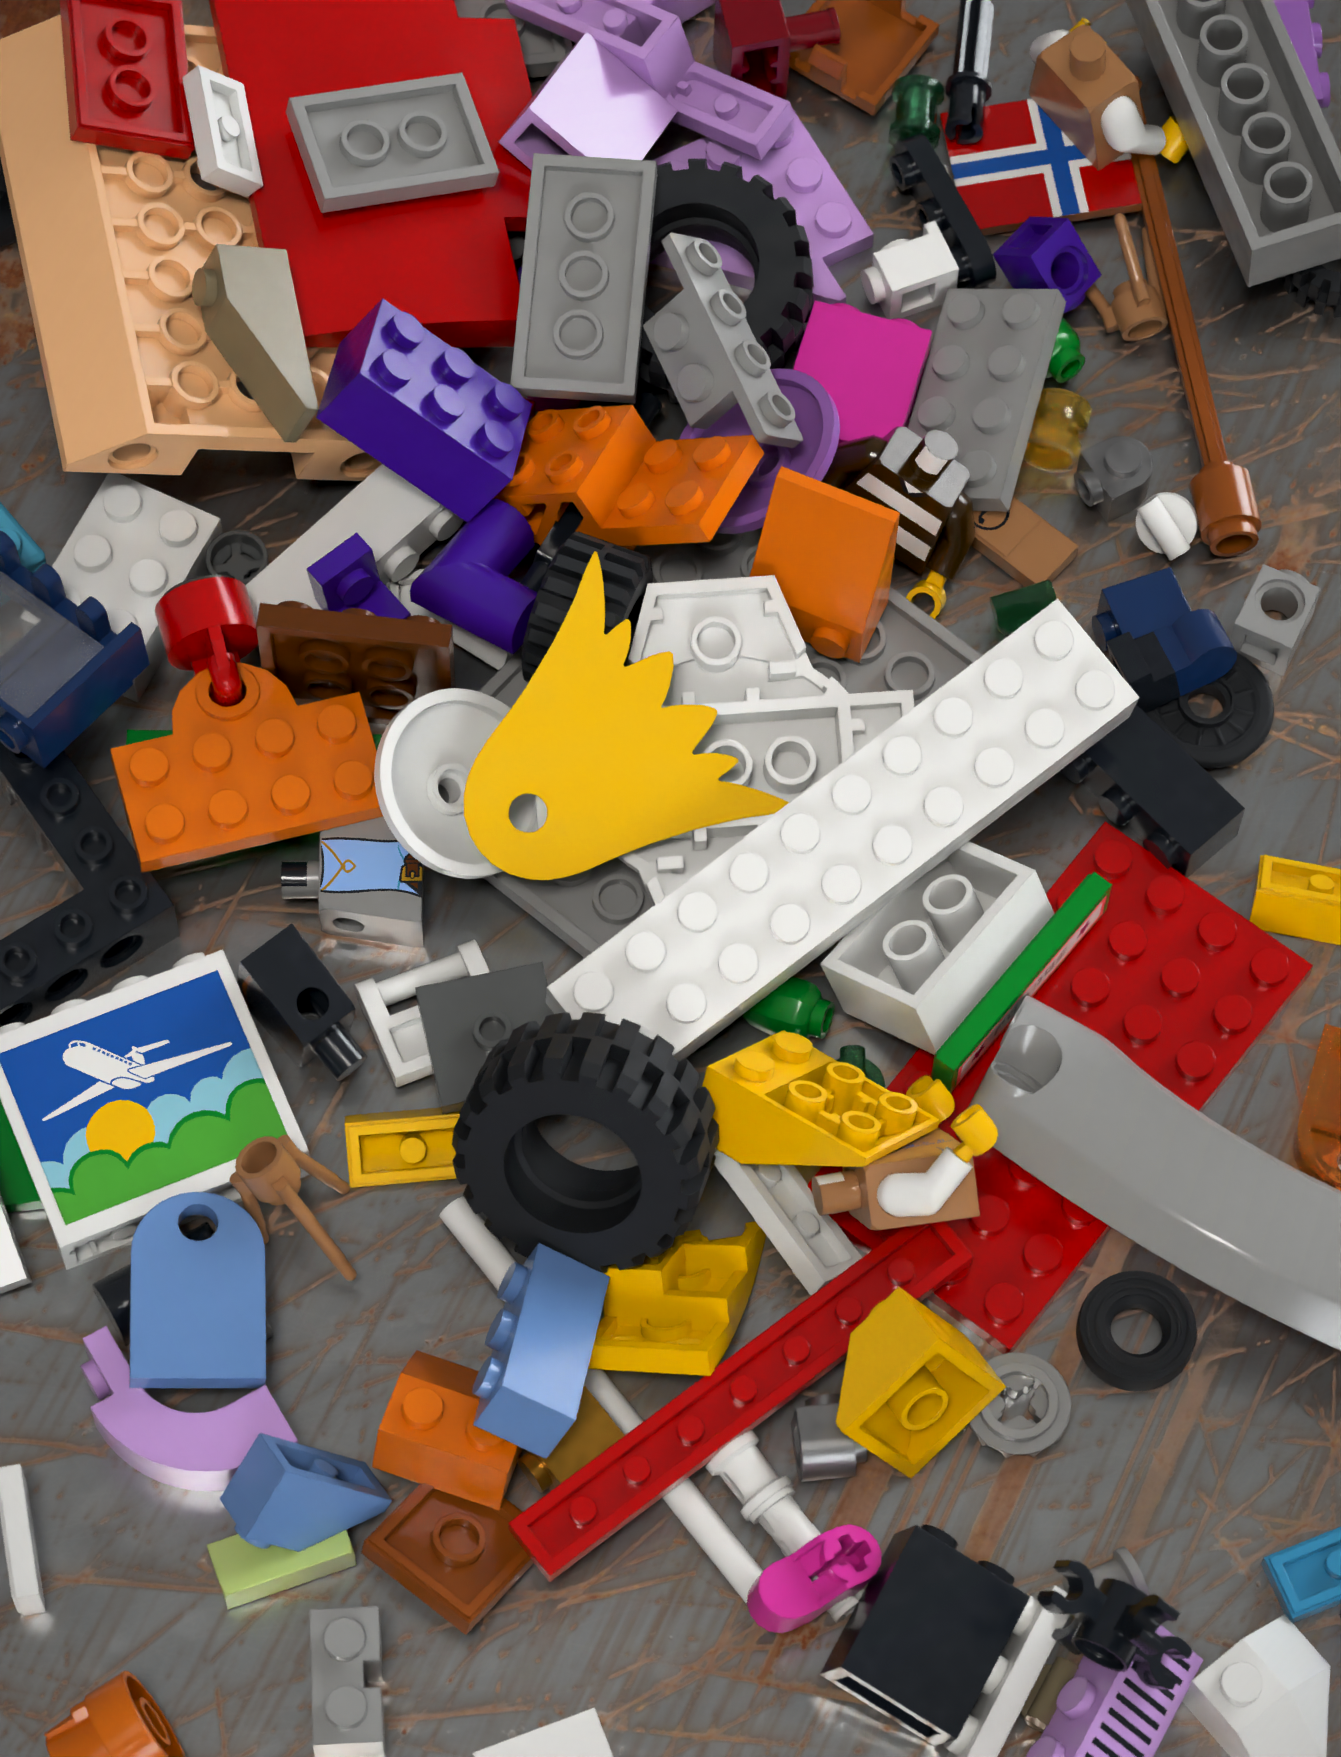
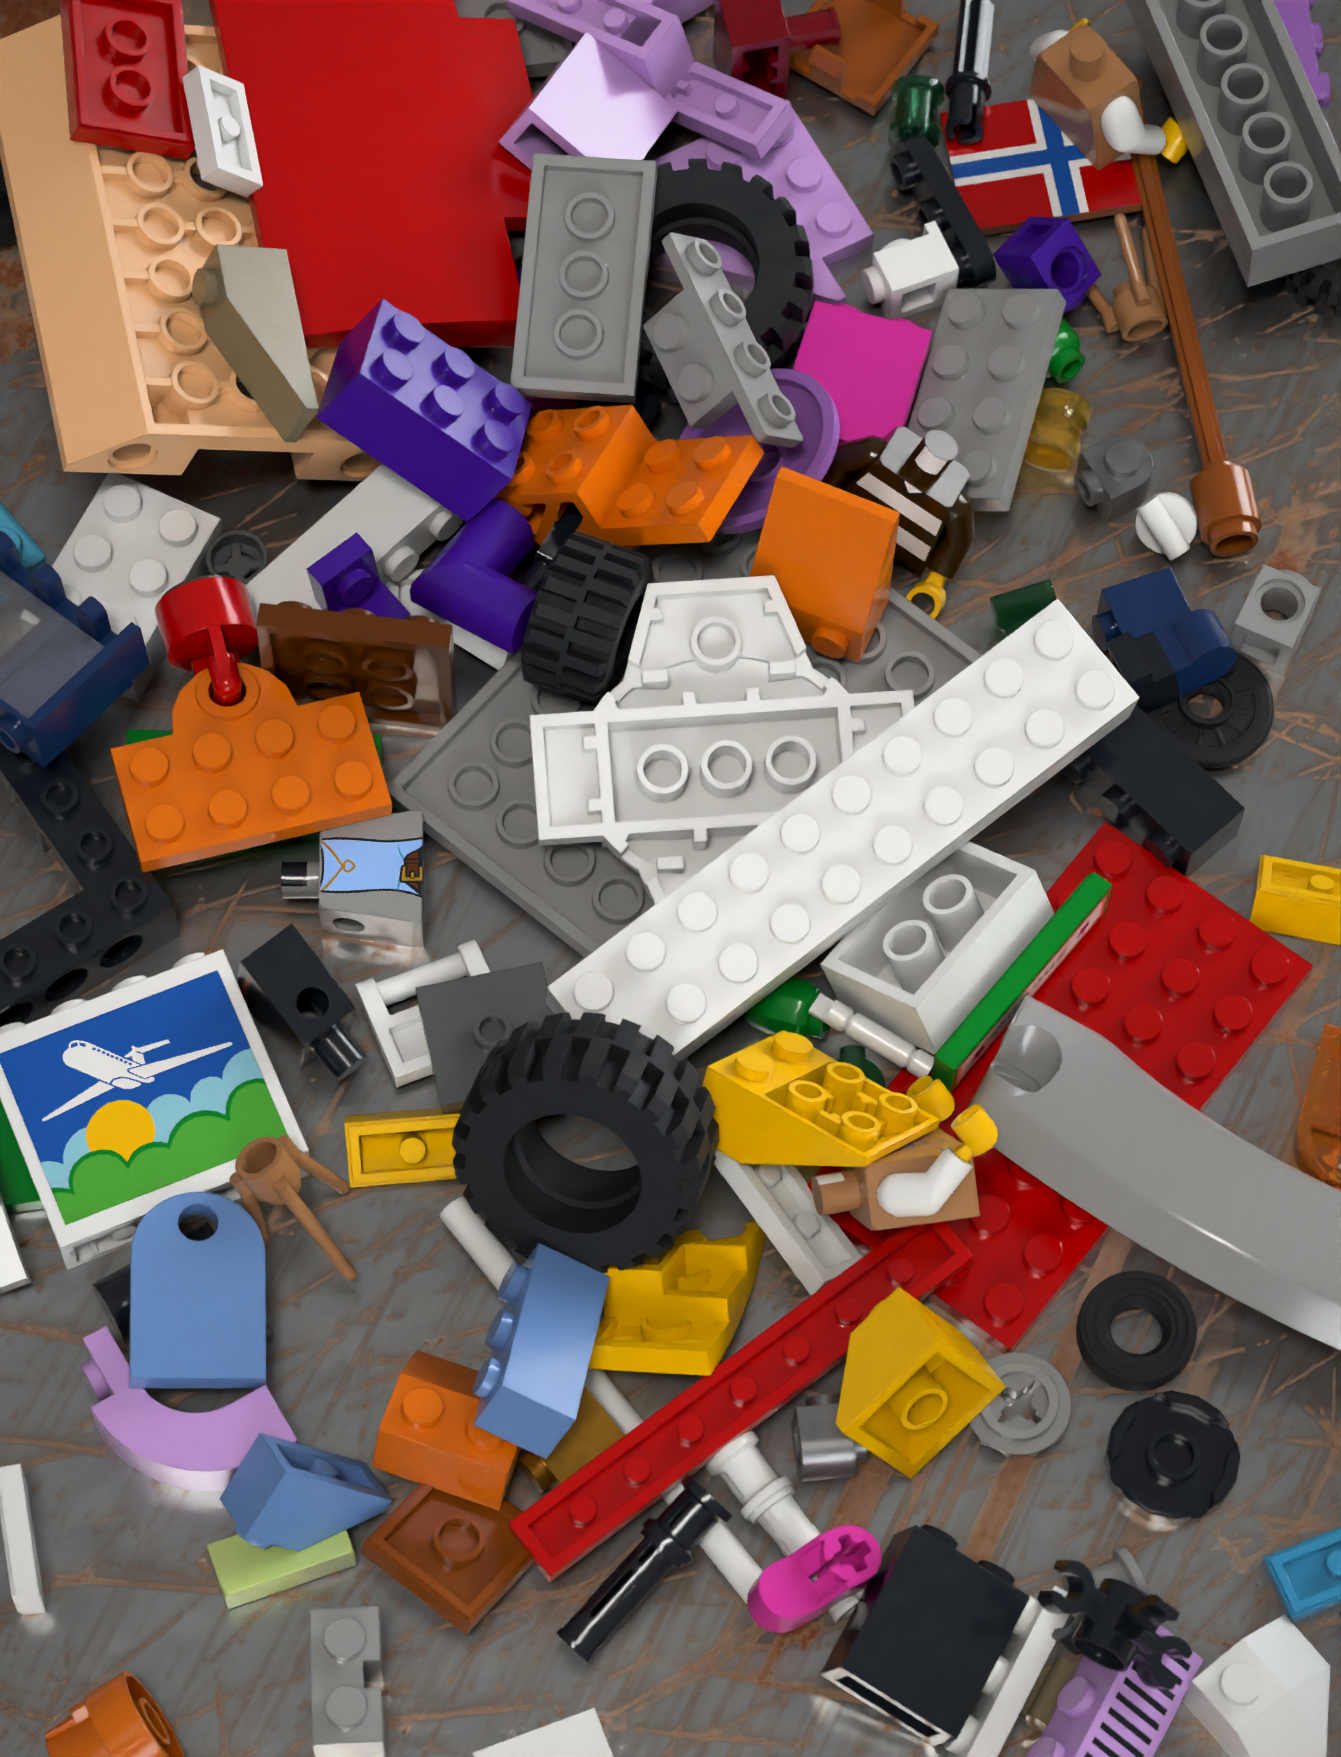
light grey plate [286,73,499,213] -> none
white dish [374,688,537,879] -> none
yellow piece [464,551,789,880] -> none
medium nougat tile [971,496,1079,597] -> none
none -> black pin [556,1475,733,1663]
none -> white wheel [808,993,934,1078]
none -> black tile [1104,1390,1241,1526]

